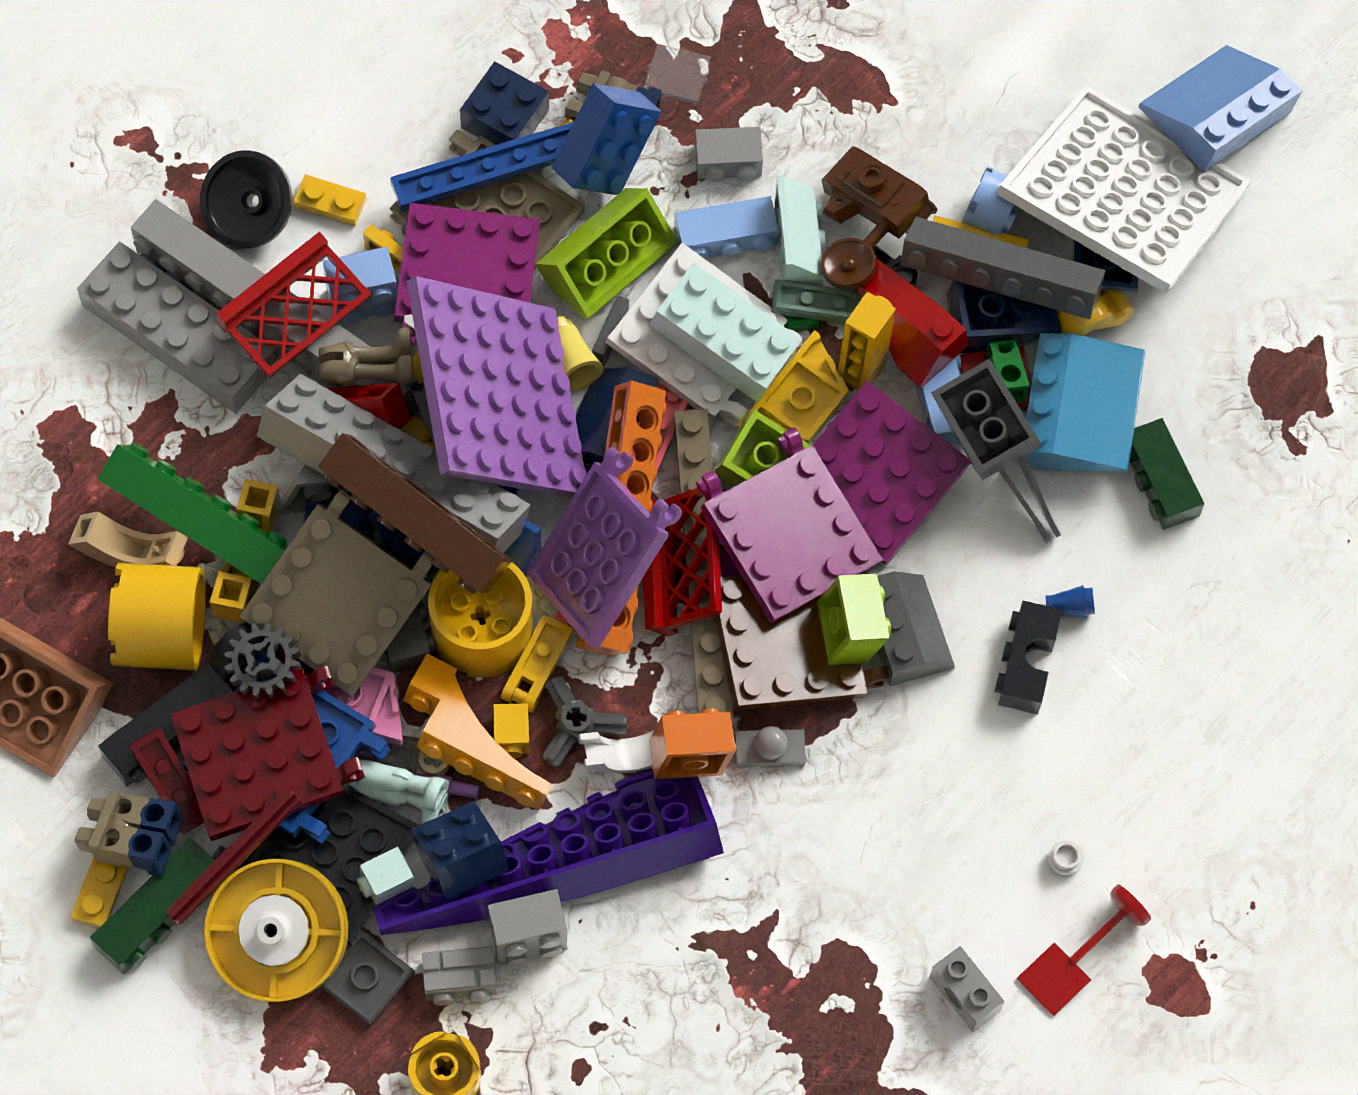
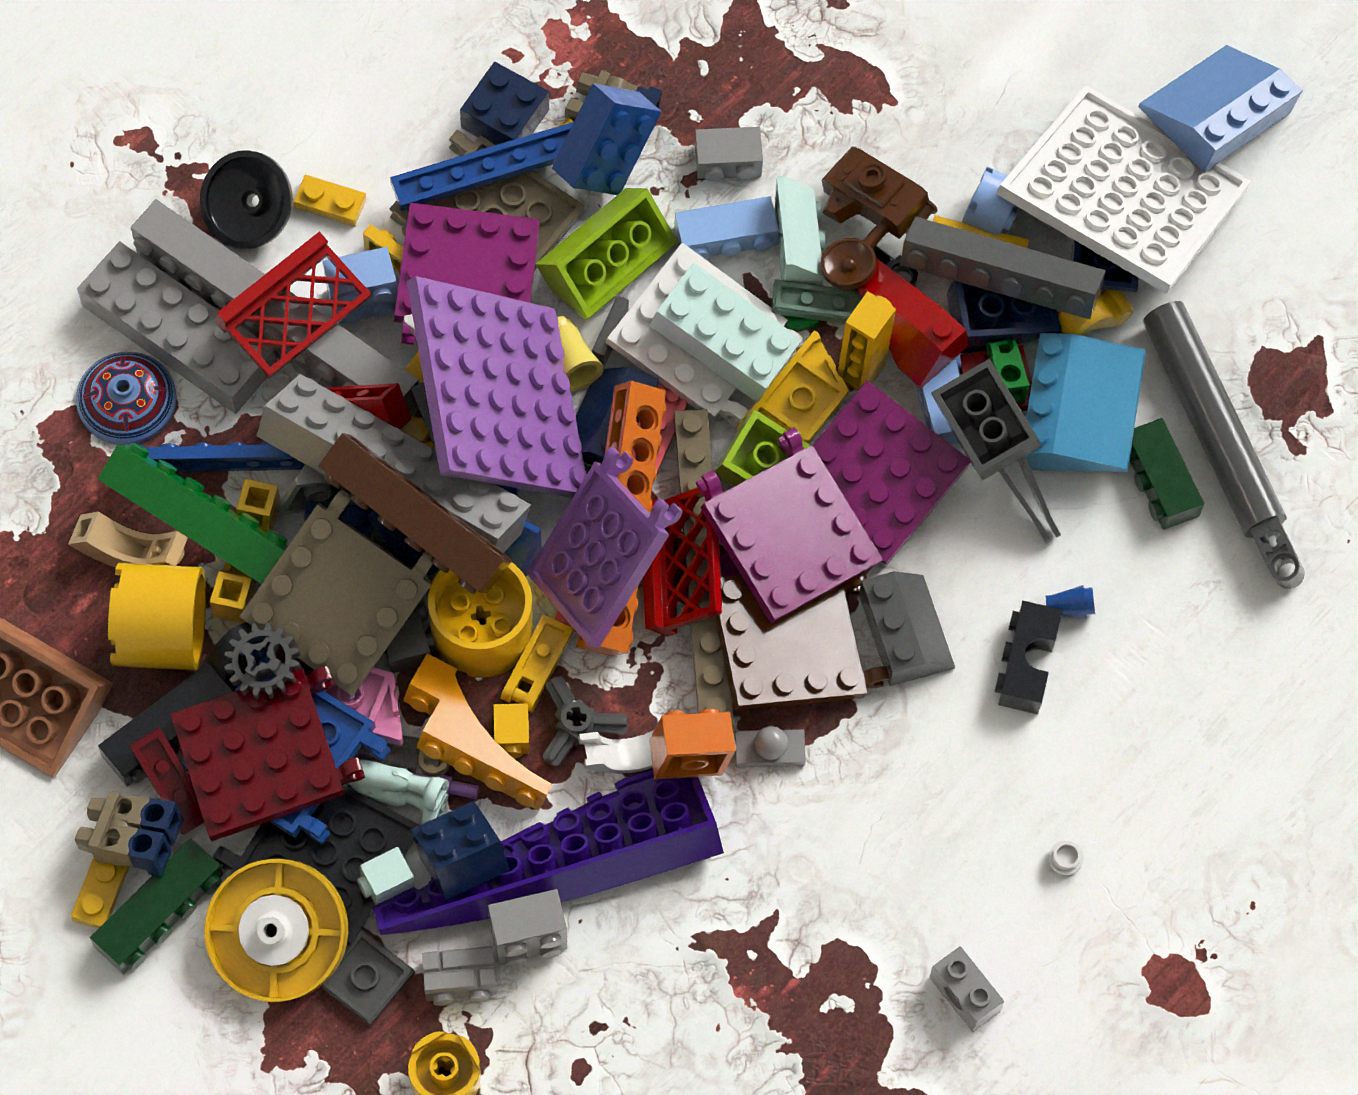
dark red axle [167,788,302,925] -> none
dark tan piece [318,327,414,386] -> none
clear piece [644,44,711,104] -> none
lime brick [817,574,891,665] -> none
red piece [1017,884,1152,1017] -> none
none -> dish [76,352,177,445]
none -> blue plate [139,442,305,472]
none -> dark grey piece [1143,301,1305,589]

